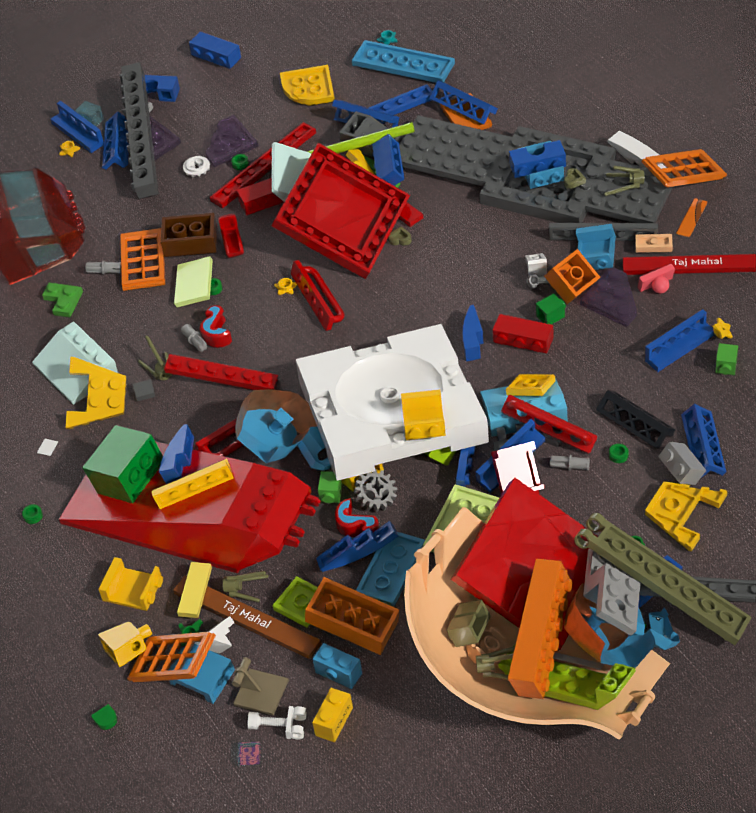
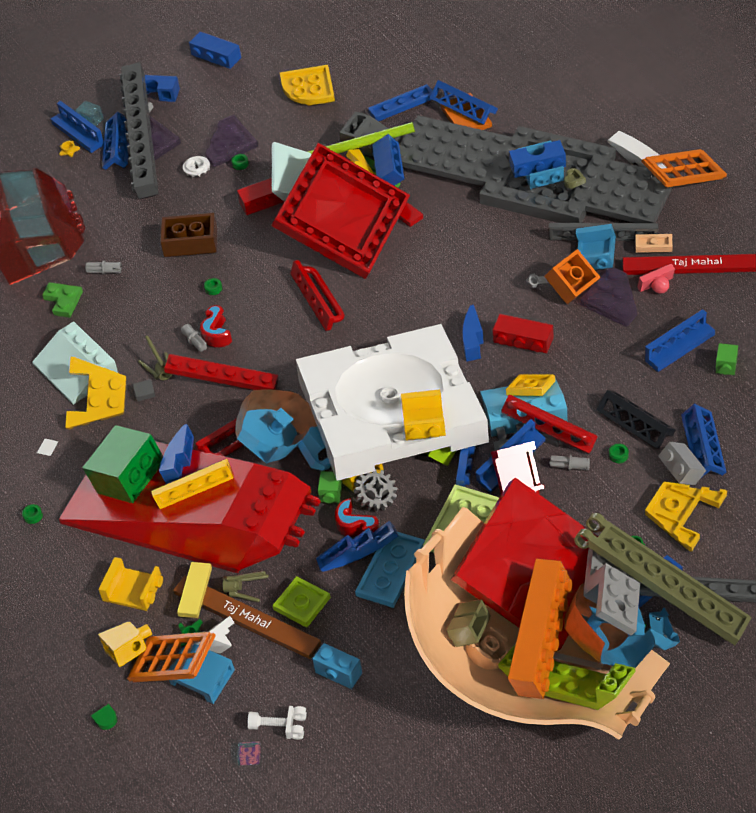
orange piece [121,228,165,291] -> none
yellowish green tile [174,256,213,307] -> none
red tile [210,122,316,209] -> none
red animal [218,214,244,258] -> none
dark tan plate [232,657,289,716] -> none
yellow plate [274,278,297,295] -> none
orange brick [305,577,400,655] -> none
yellow brick [312,688,353,743] -> none
blue fence [332,100,400,128] -> none
dark azure plate [352,40,455,83] -> none
teal plate [377,30,397,45] -> none
olive tile [388,226,412,246] -> none
olive plant [476,646,515,680] -> none
white slope [525,253,547,277] -> none
green brick [536,294,566,324] -> none
olive plant [604,166,644,196] -> none
orange sticker [676,198,708,237] -> none
yellow plate [713,318,733,339] -> none

